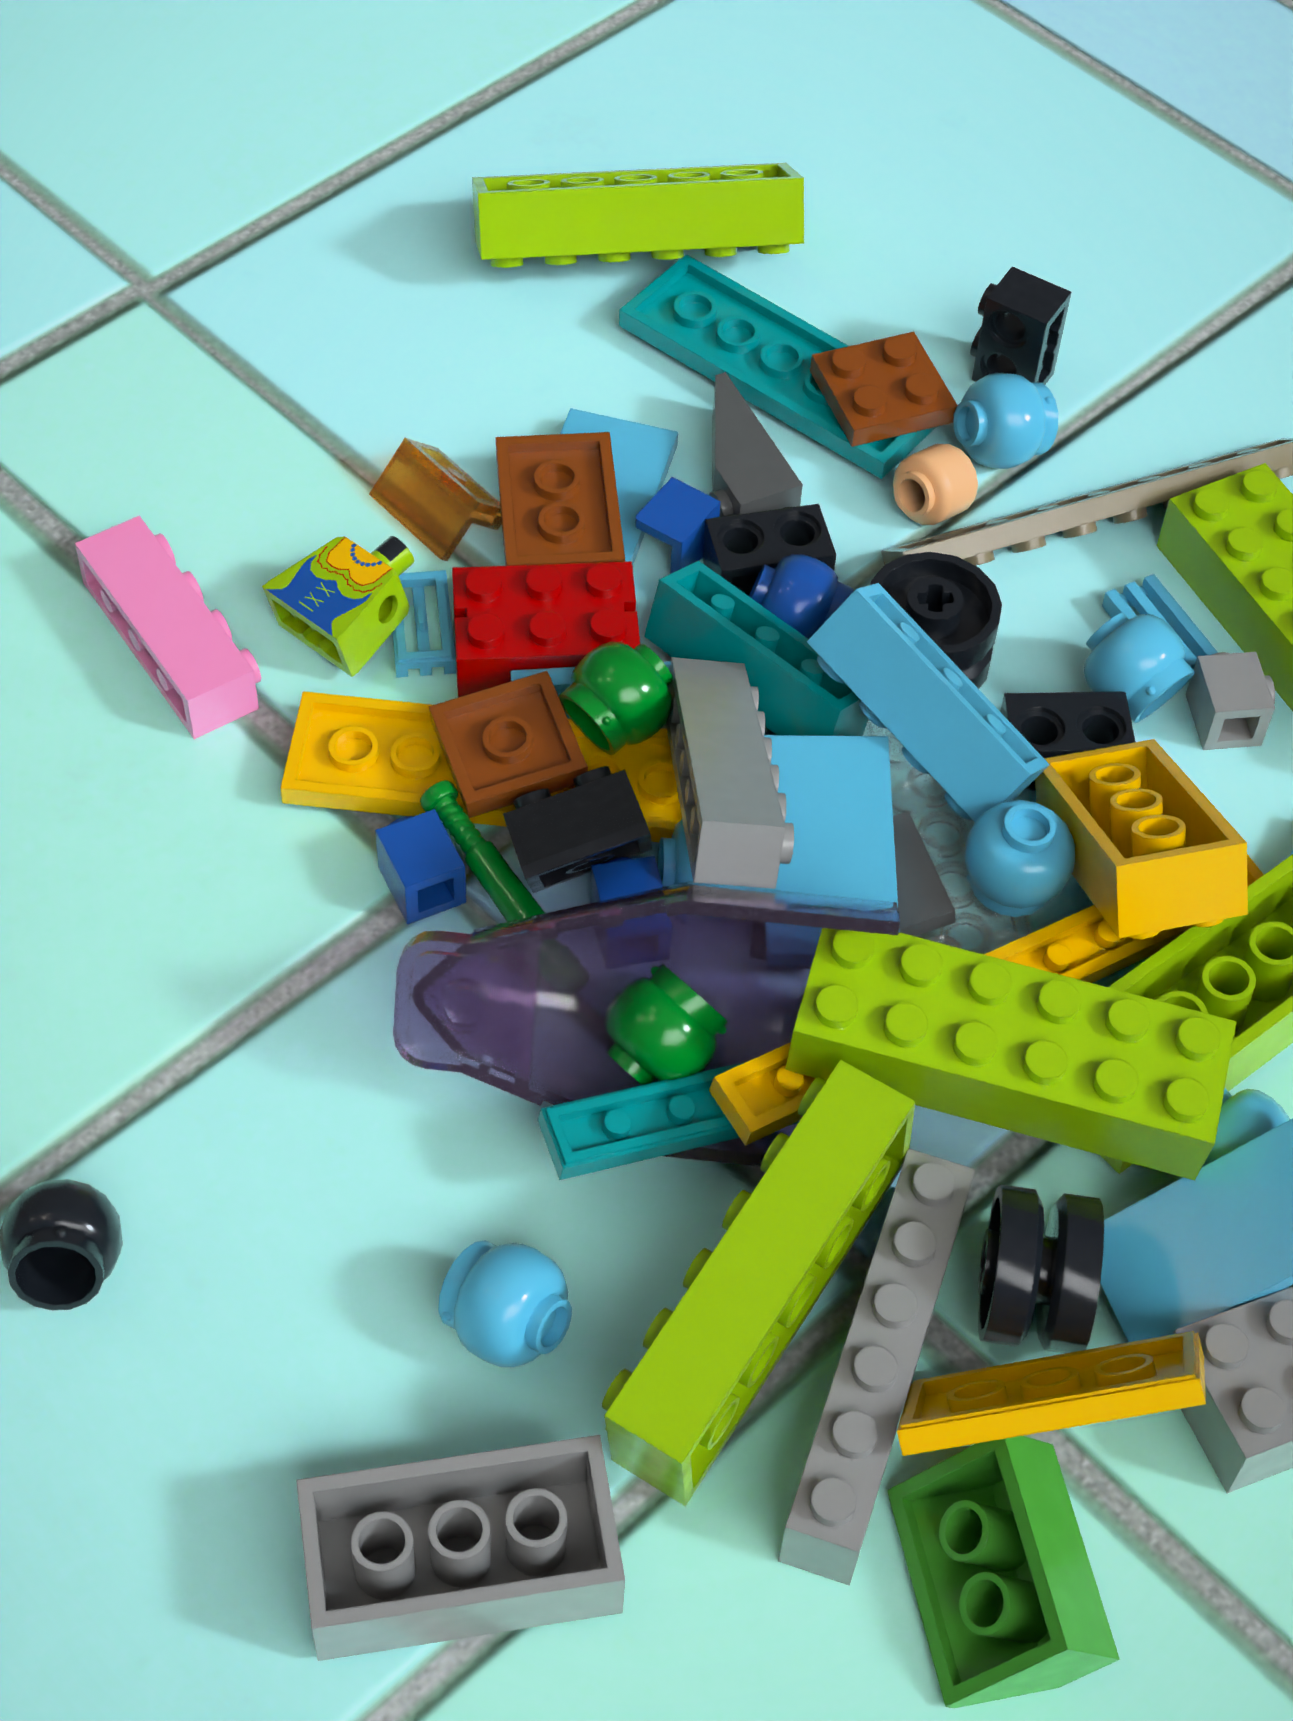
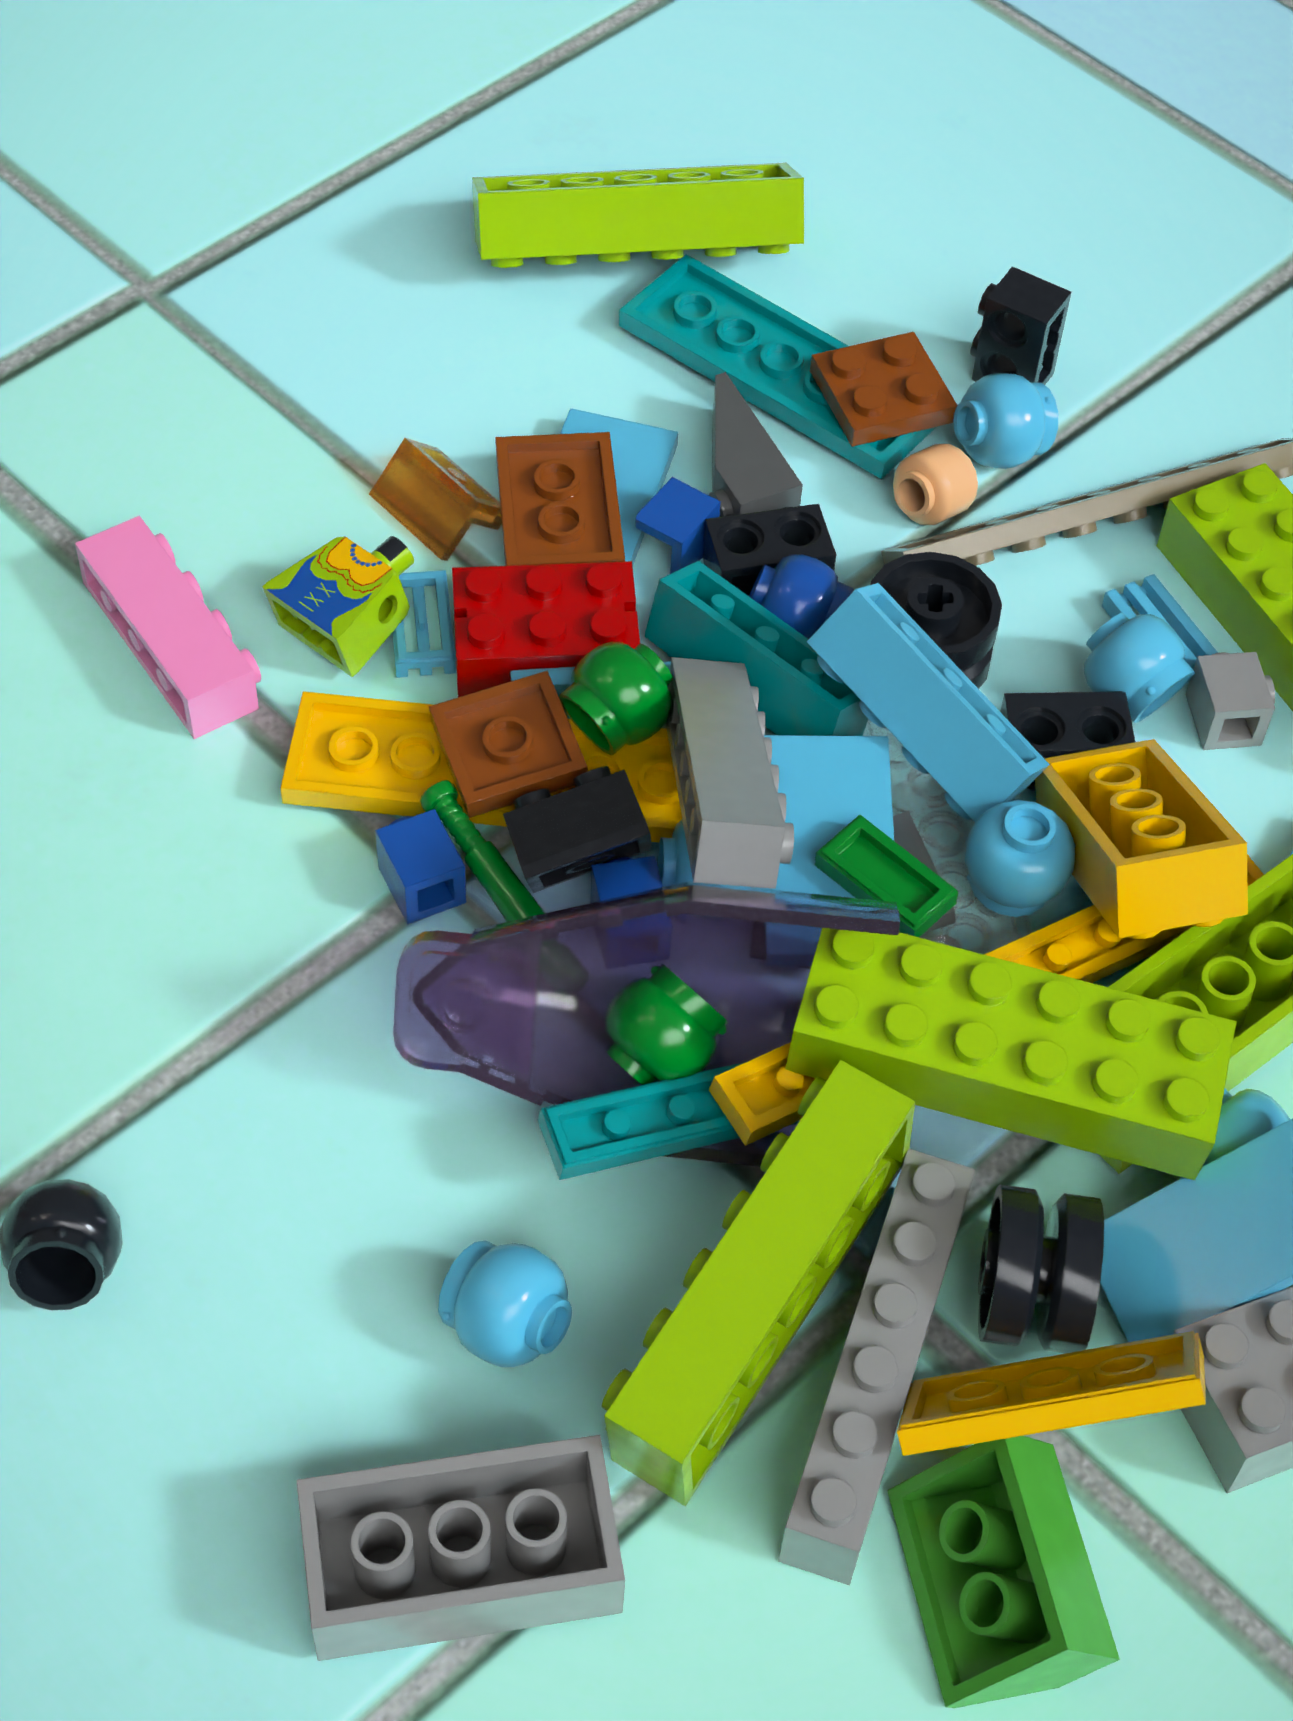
none -> green tile [815,815,959,937]

